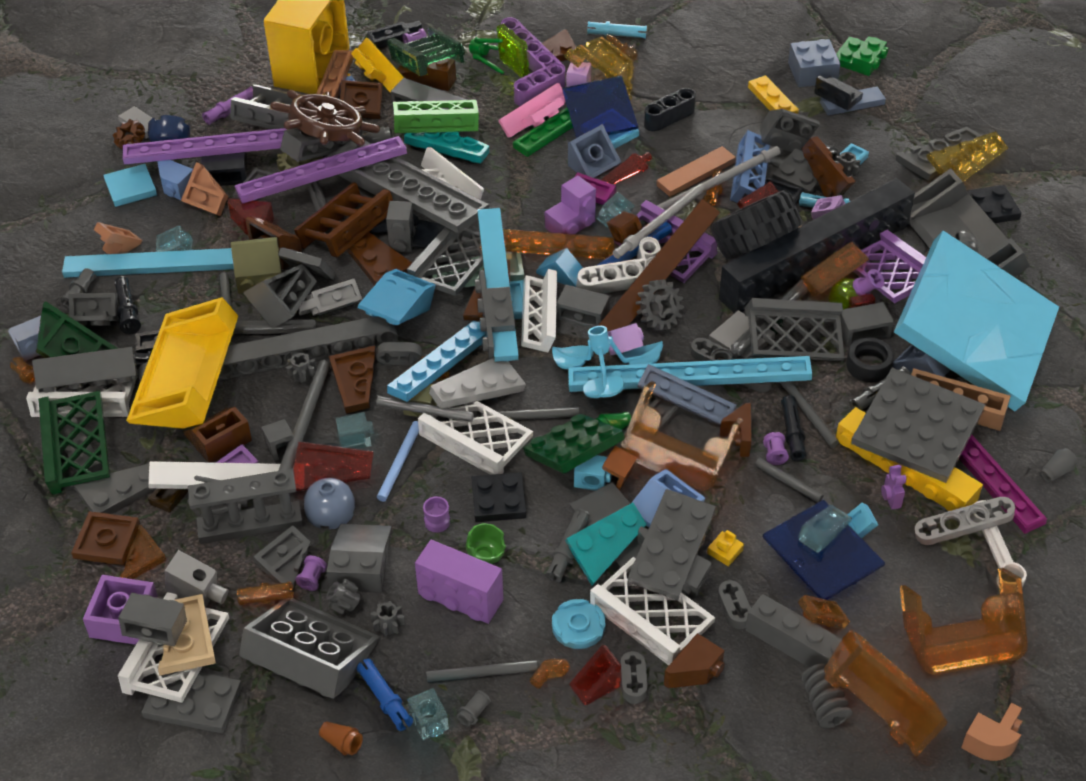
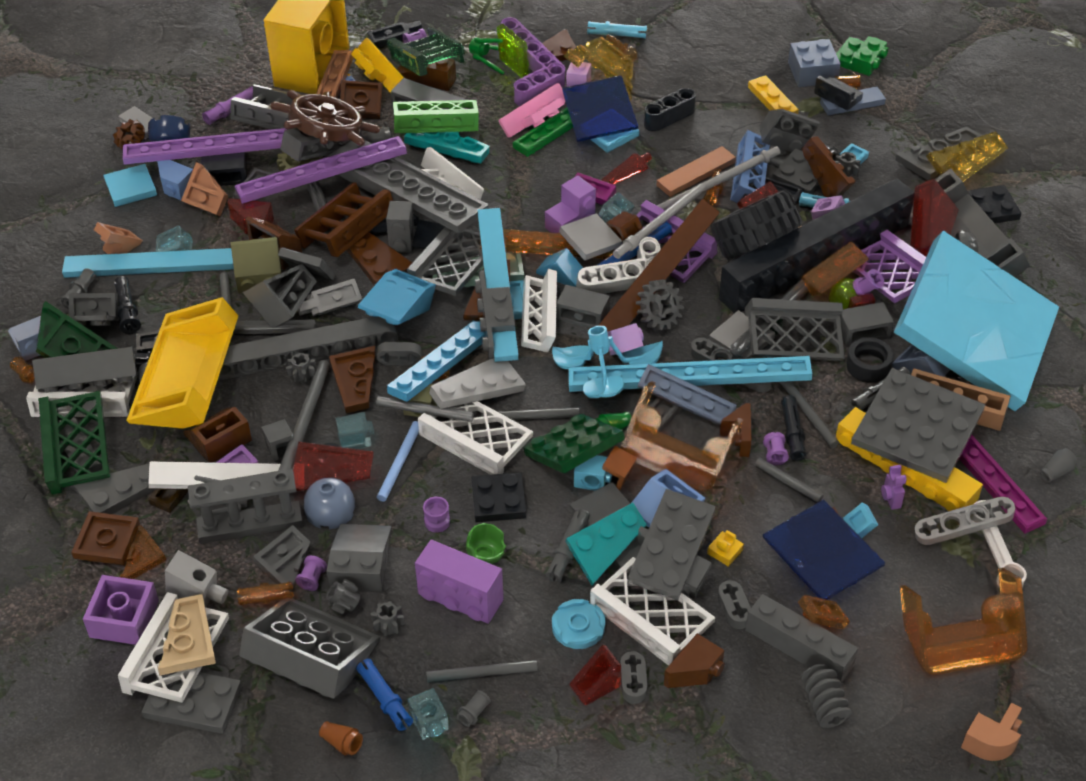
dark grey brick [118,593,187,647] -> none
clear orange arm [530,659,570,688] -> none
sand blue slope [568,124,621,178] -> none
clear light blue slope [798,505,852,553] -> none
clear orange windscreen [824,629,948,757] -> none
none -> light grey tile [559,213,622,260]
none -> clear orange pin [834,73,860,89]
none -> clear red slope [910,179,959,257]

